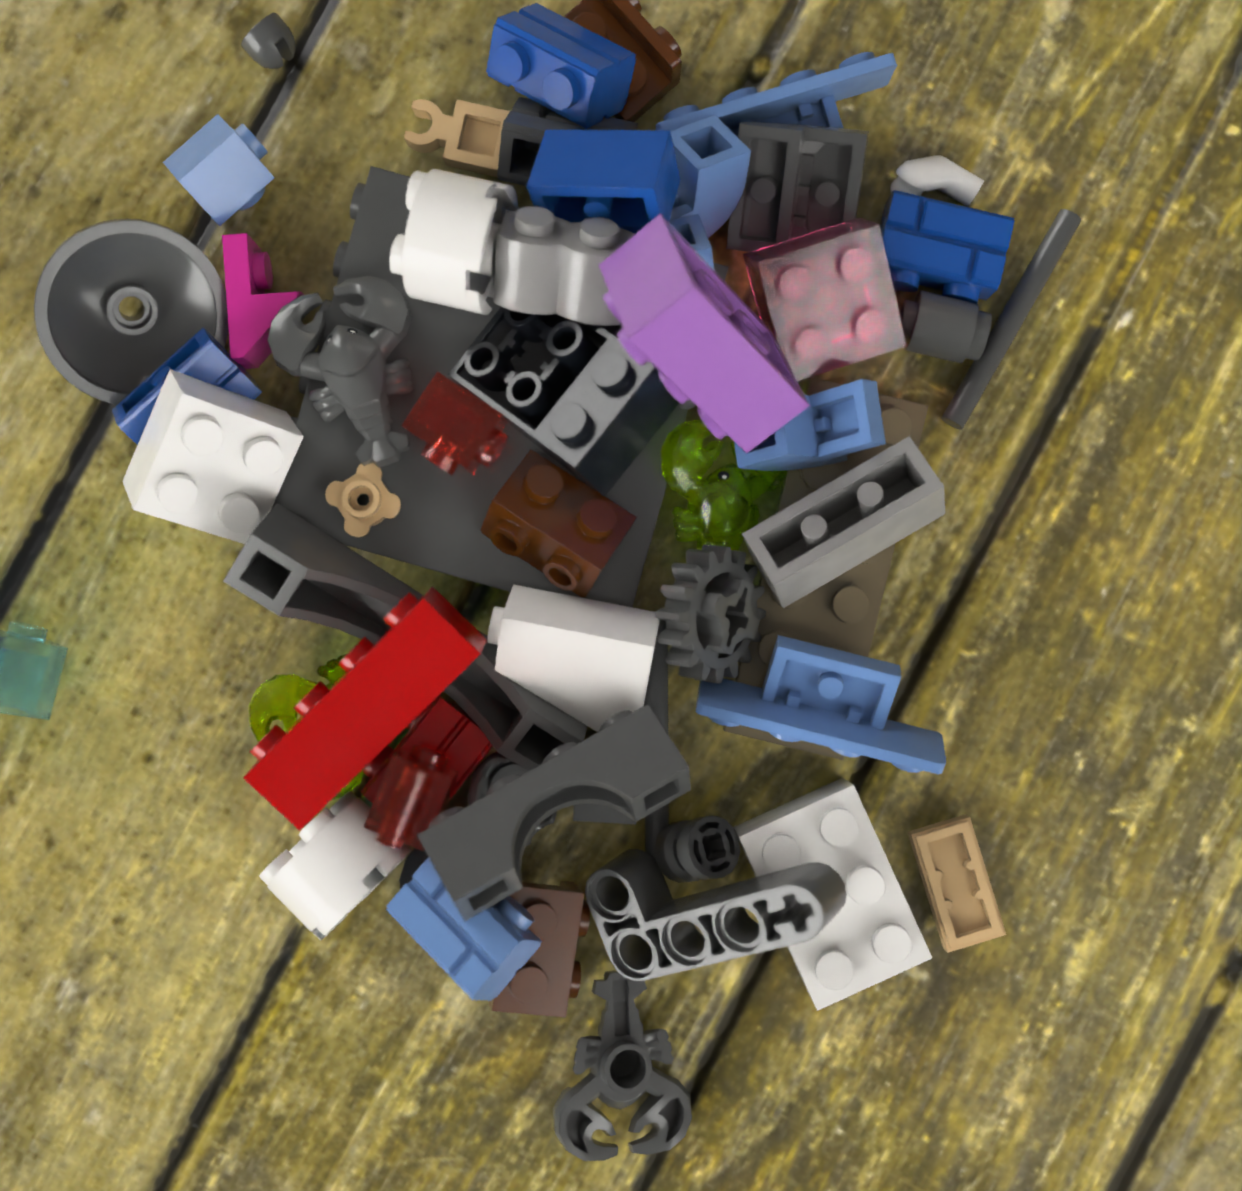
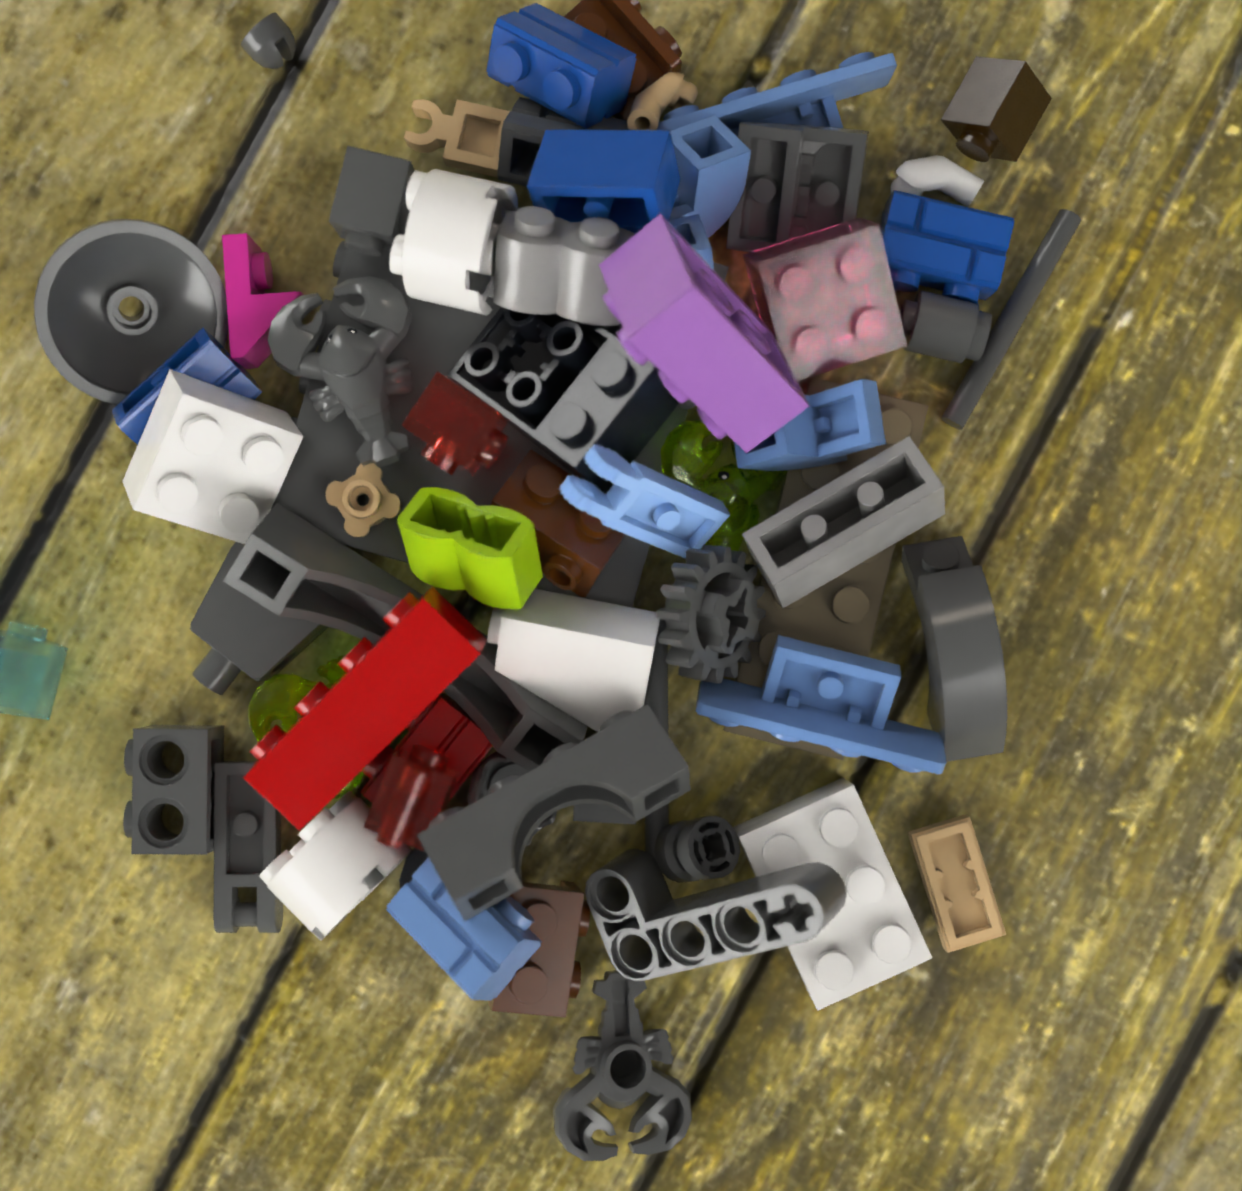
medium blue brick [163,114,275,226] -> none
none -> dark grey brick [123,725,224,855]
none -> dark grey torso [190,542,328,695]
none -> dark grey plate [213,761,283,933]
none -> dark grey brick [329,146,415,256]
none -> lime brick [397,487,543,609]
none -> light blue hinge [559,444,731,559]
none -> tan arm [627,72,698,130]
none -> dark grey arch [901,536,1007,762]
none -> dark brown brick [941,56,1052,162]

